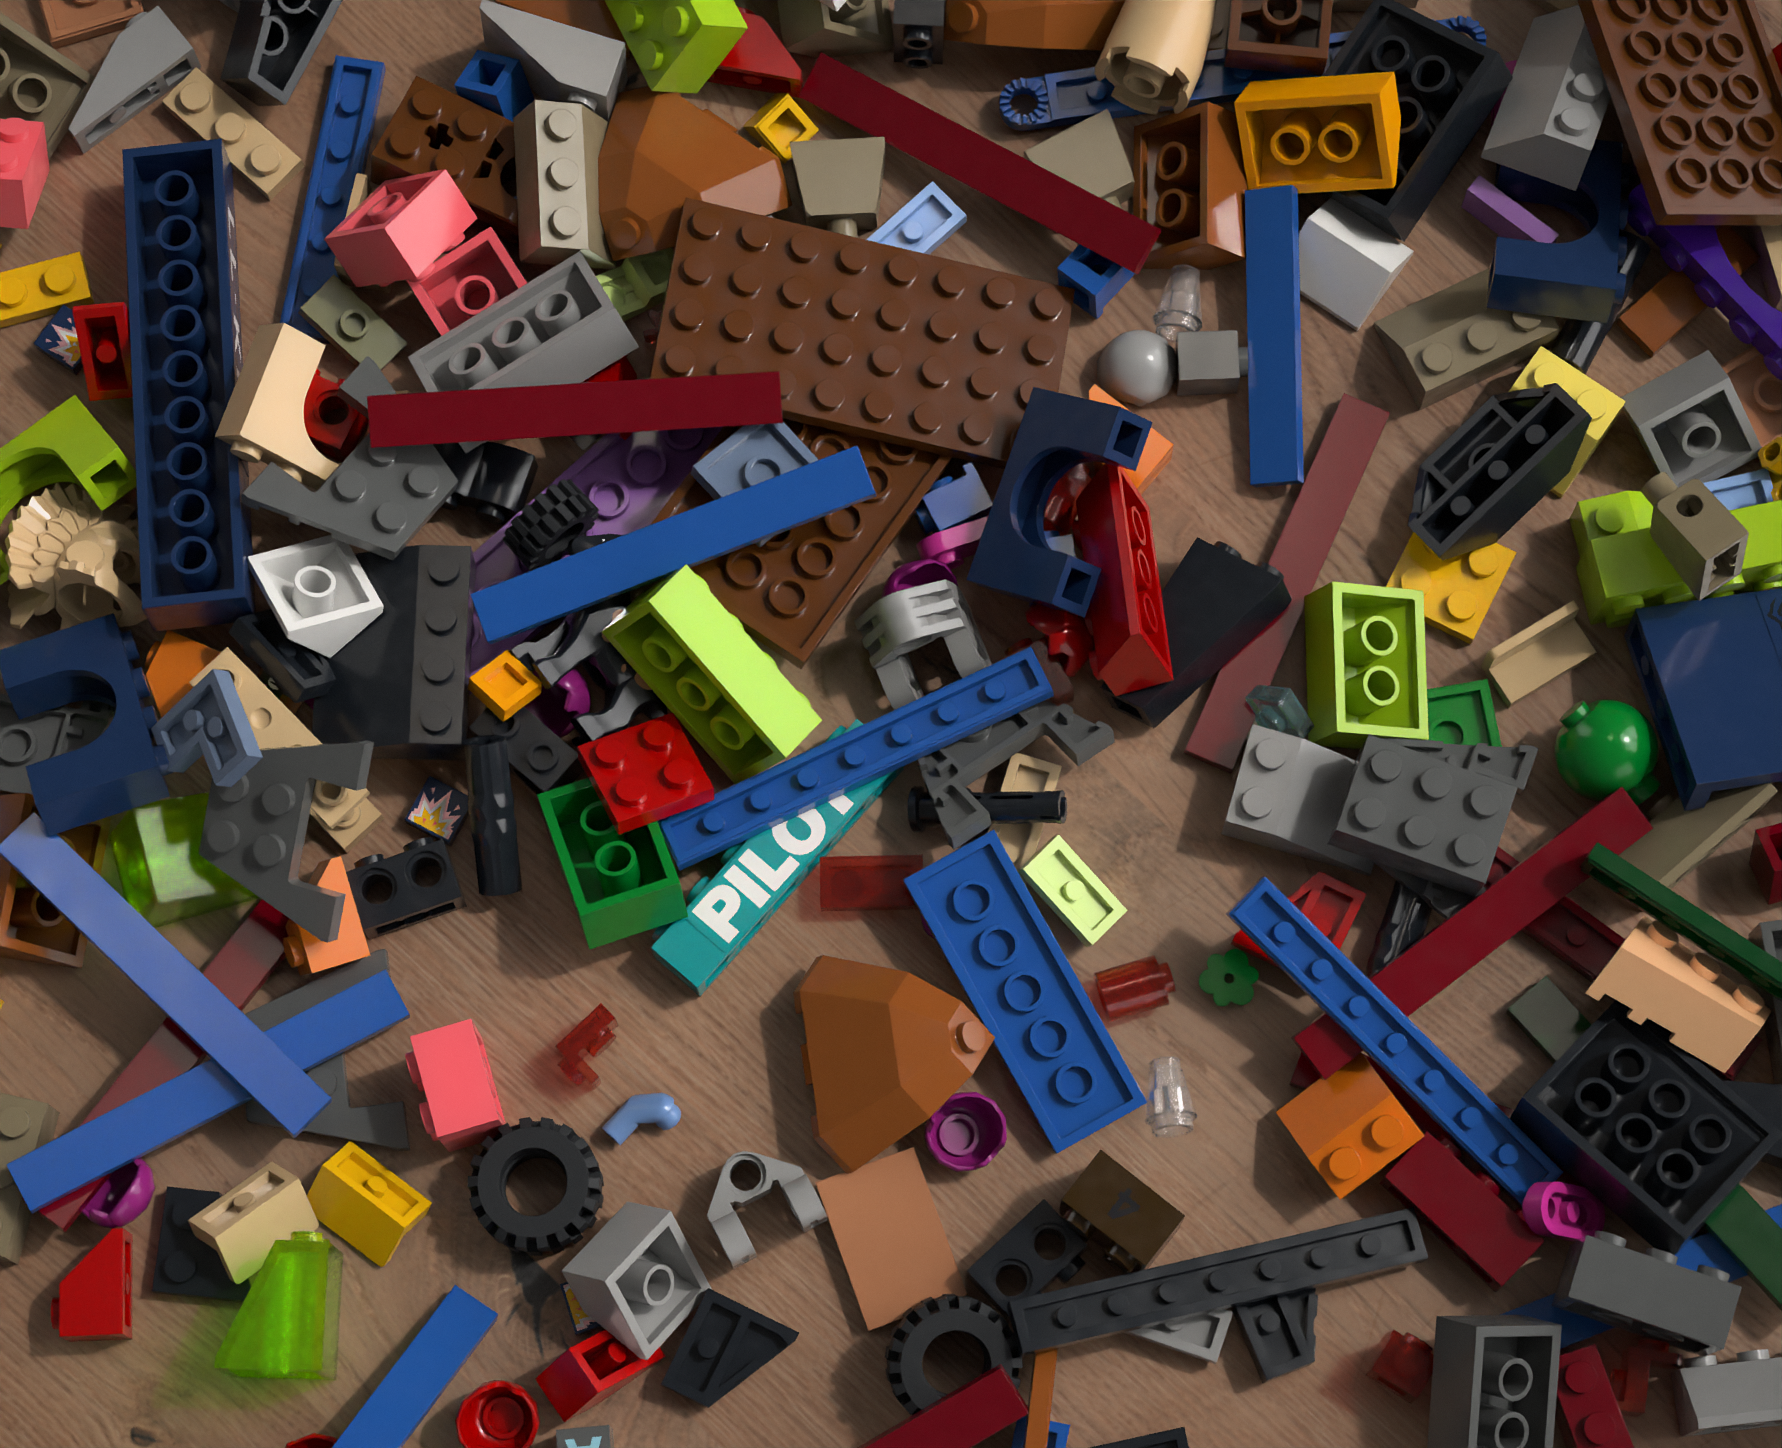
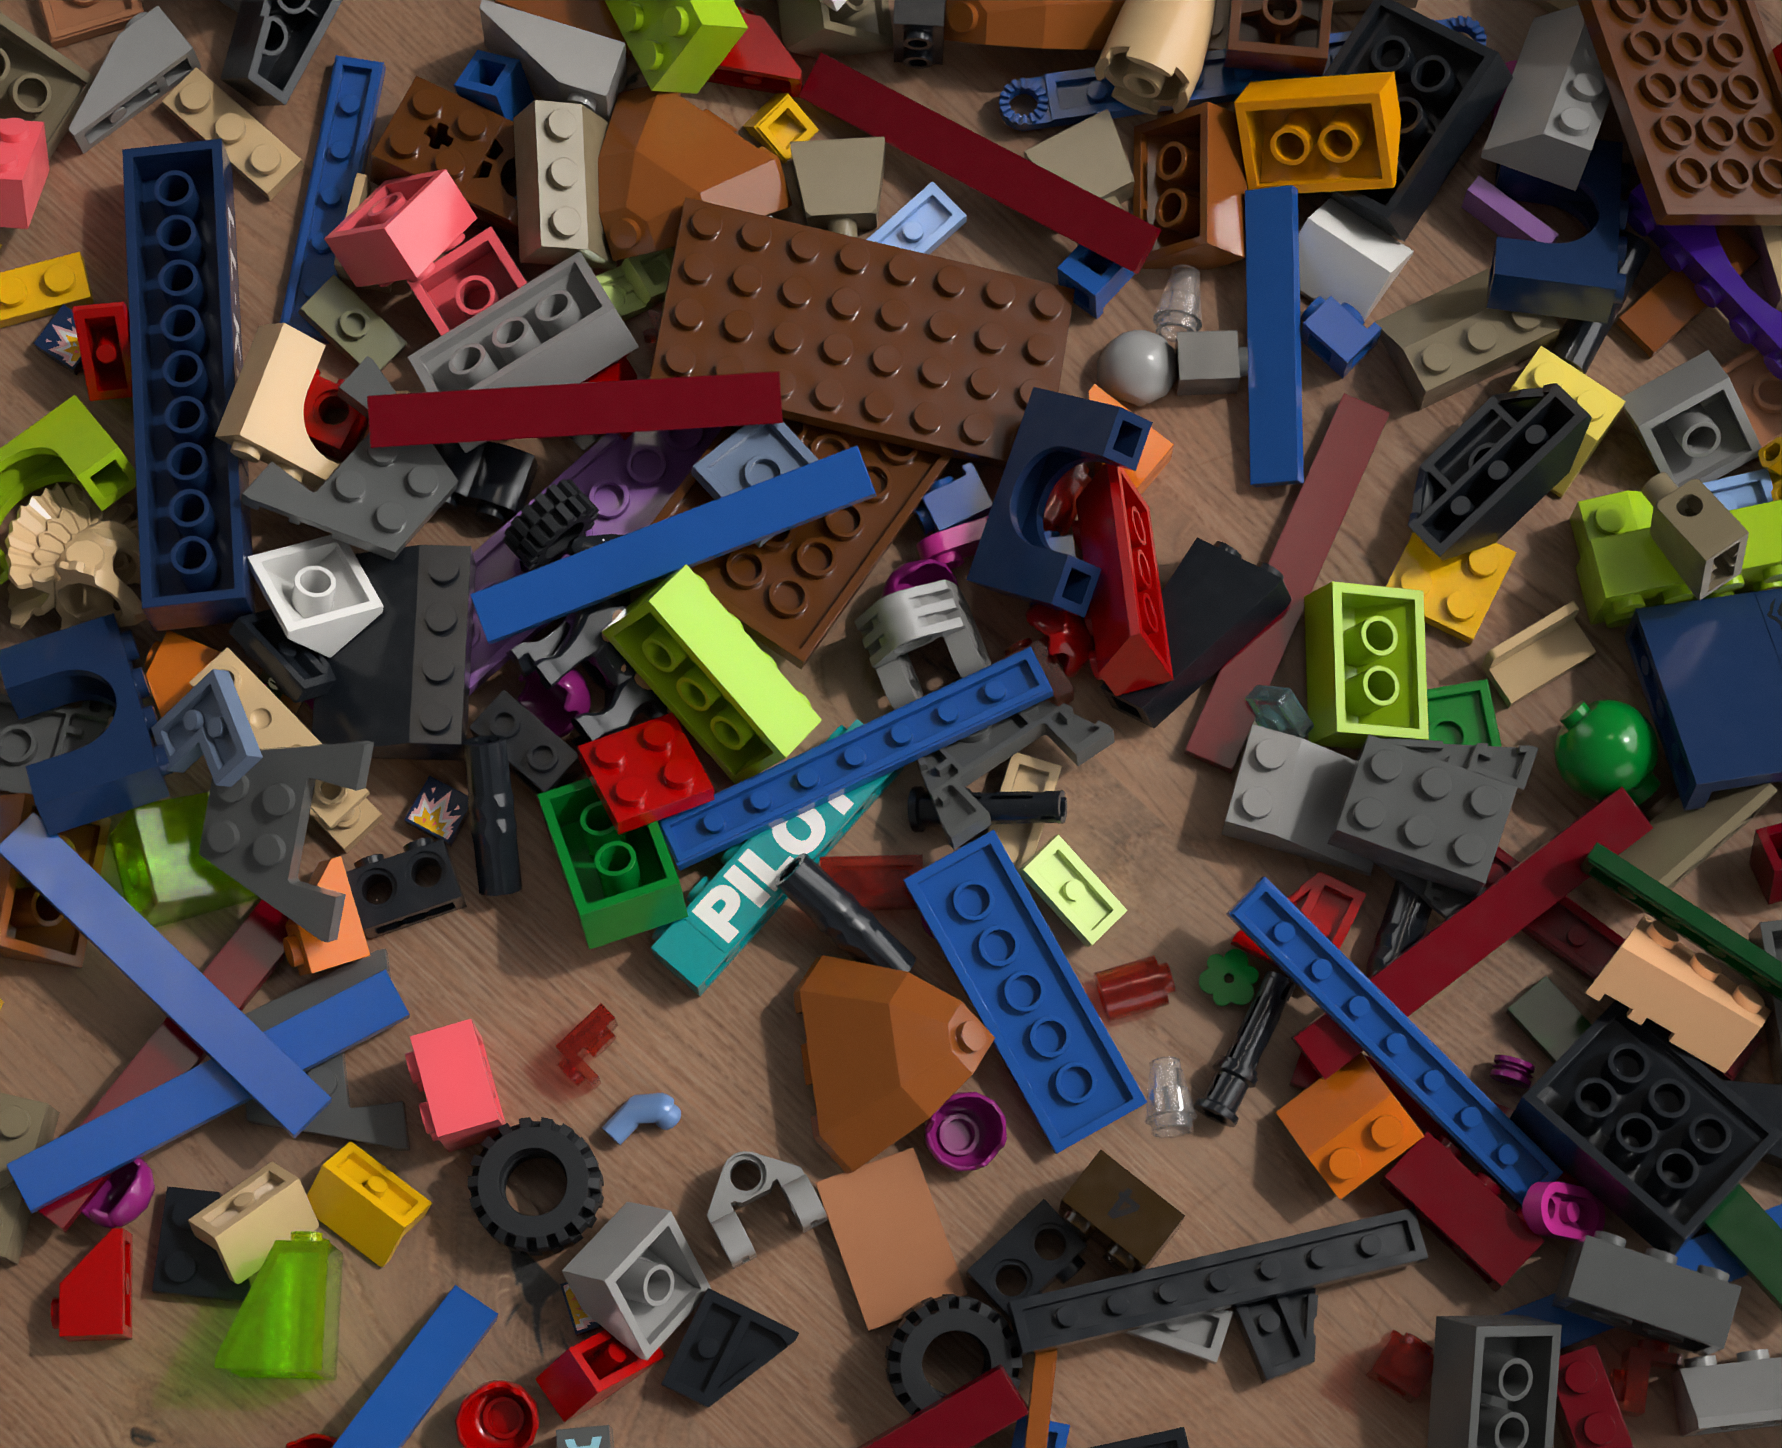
light orange plate [468,650,542,722] -> none
none -> black axle [775,853,916,972]
none -> black pin [1193,971,1296,1127]
none -> blue brick [1301,296,1382,378]
none -> magenta piece [1489,1055,1536,1088]

